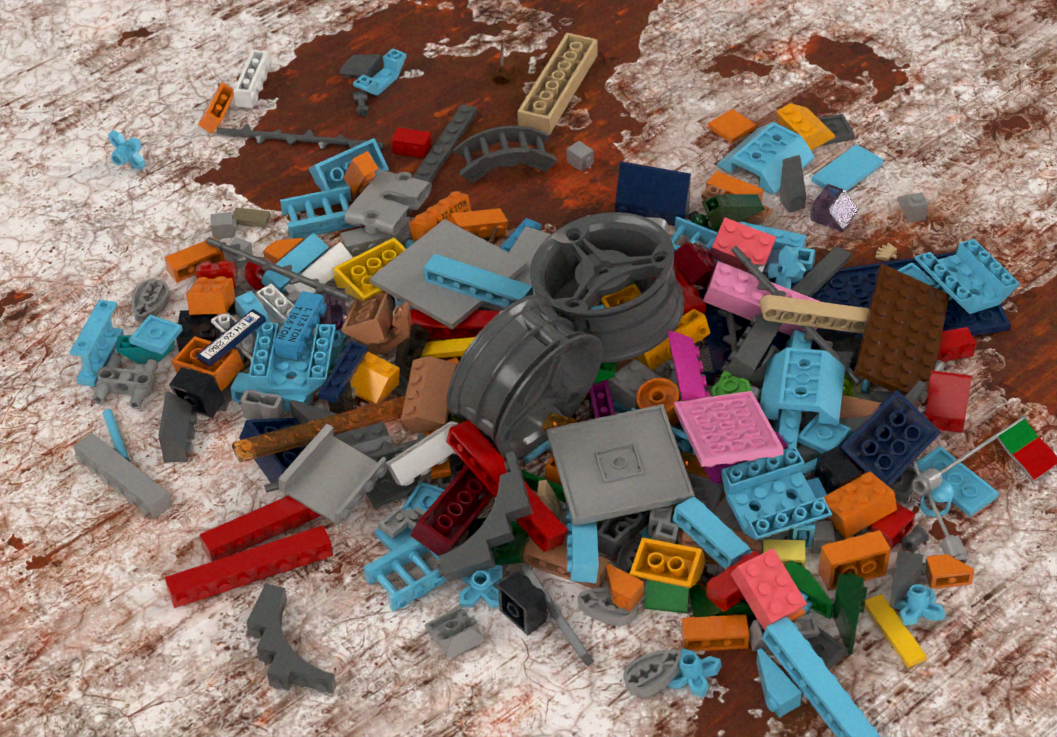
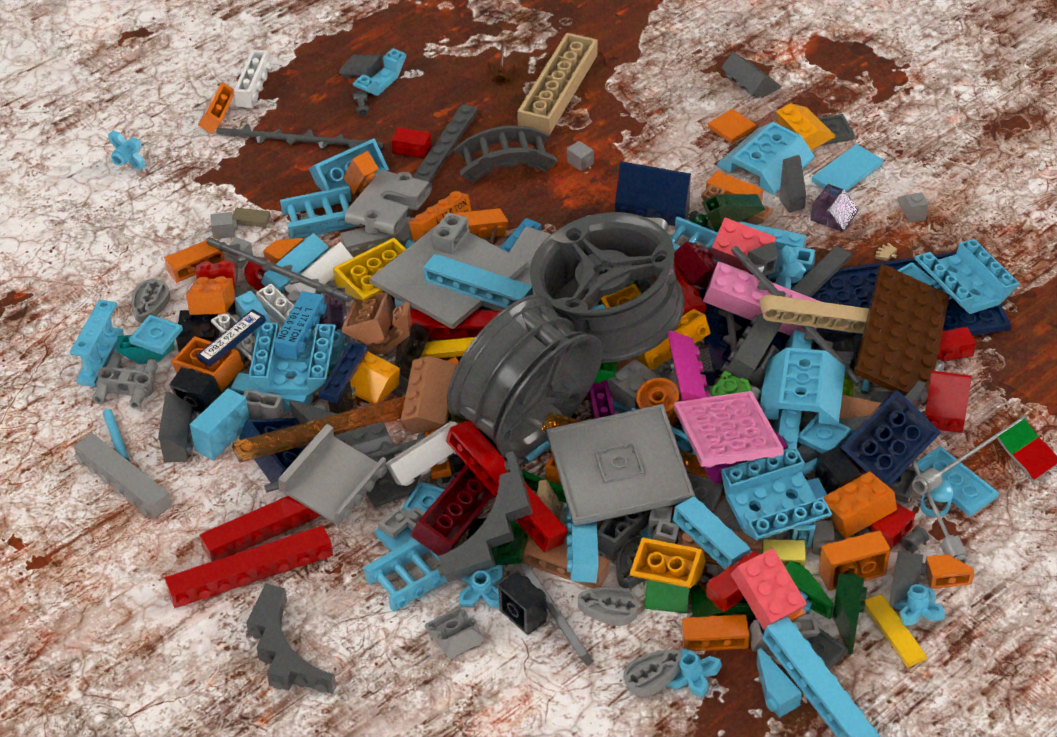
orange slope [606,564,644,612] -> none
none -> medium azure brick [190,388,250,460]
none -> light grey brick [431,213,469,254]
none -> dark grey slope [722,52,782,98]
none -> dark grey slope [746,242,777,276]

